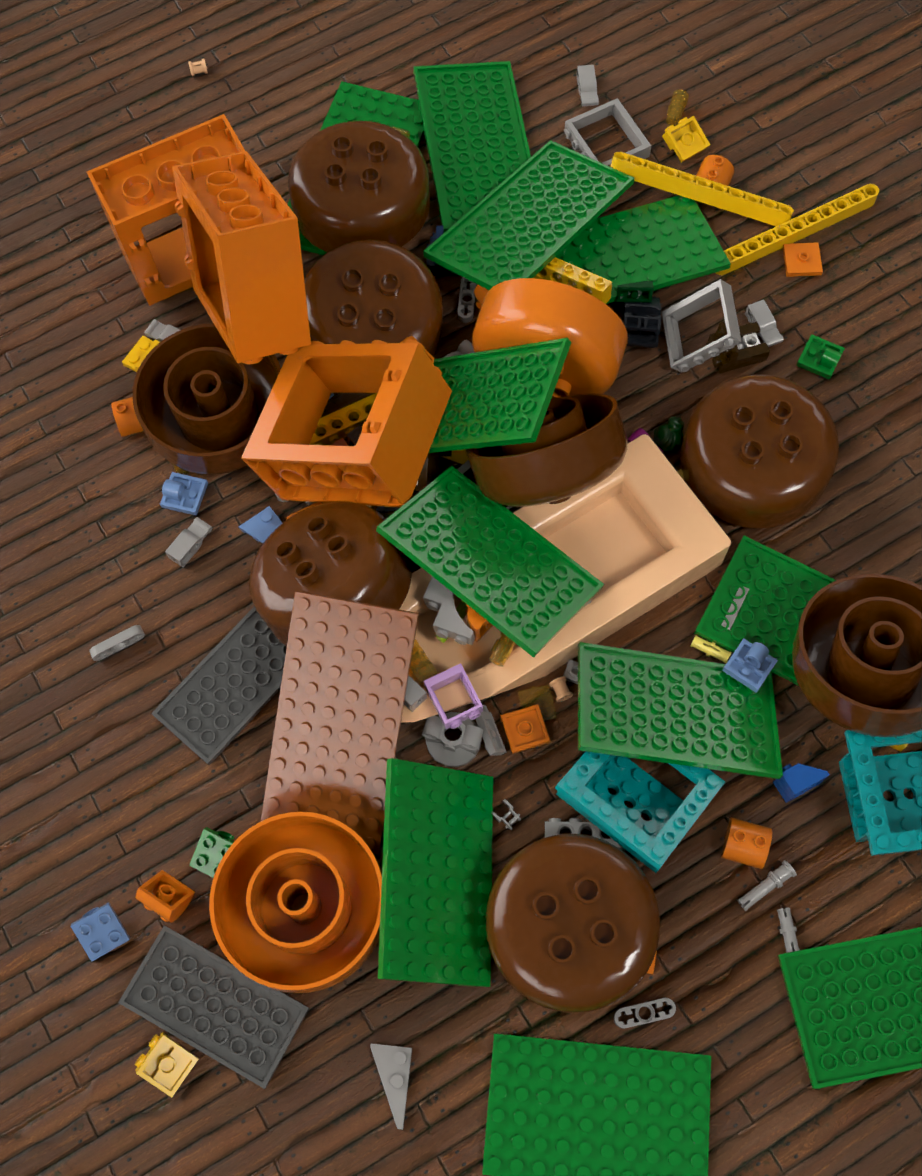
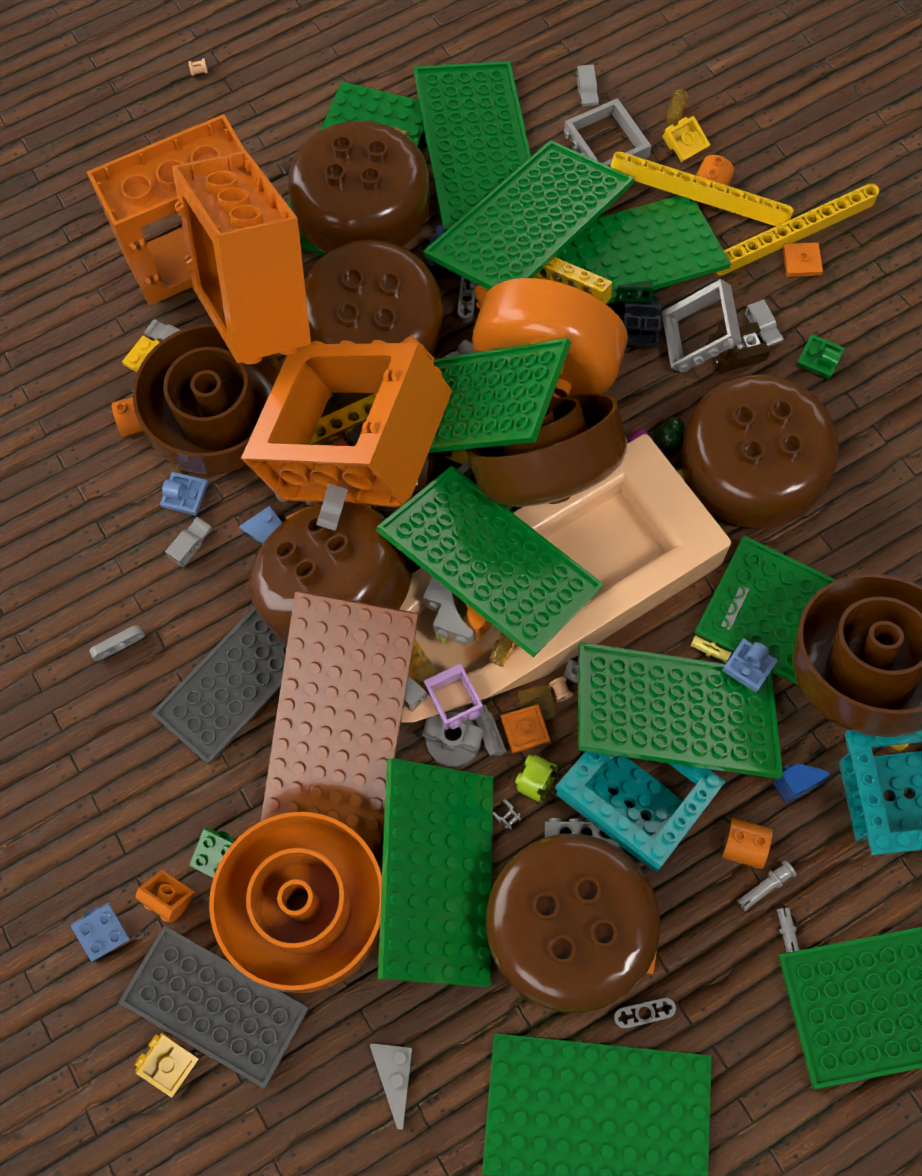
none -> light grey piece [316,483,348,531]
none -> lime brick [515,755,558,803]

